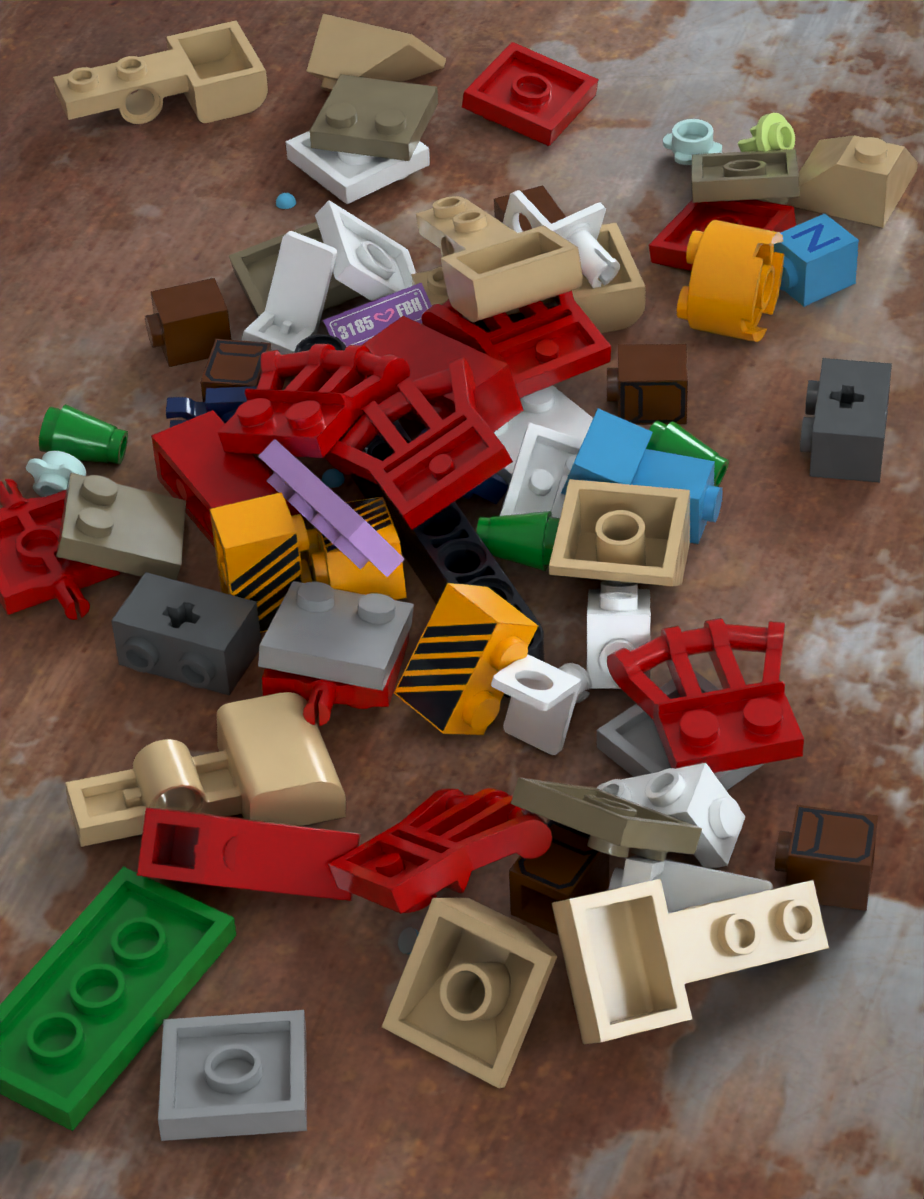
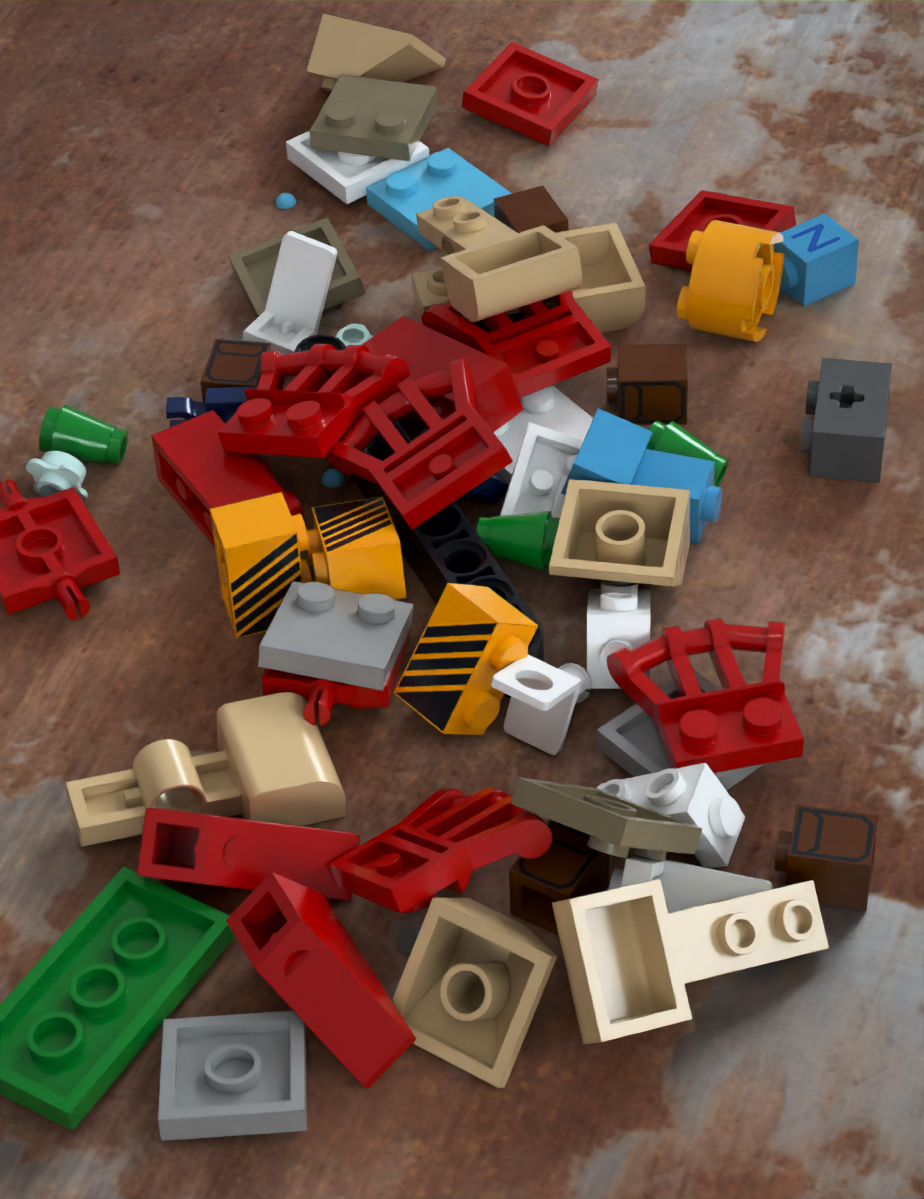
tan plate [53,21,268,124] -> none
dark tan plate [56,473,186,580] -> none
dark grey brick [111,572,261,695] -> none
reddish brown brick [145,278,231,367] -> none
lavender plate [258,439,404,577] -> none
white plate [315,200,416,301] -> none
medium lavender sticker [323,283,432,347] -> none
white bracket [503,190,620,288] -> none
light aqua plate [663,119,722,165] -> none
dark tan plate [692,149,800,204] -> none
yellowish green plate [737,113,795,152] -> none
tan slope [784,135,918,228] -> none
none -> red slope [226,872,416,1088]
none -> medium azure plate [366,148,512,251]

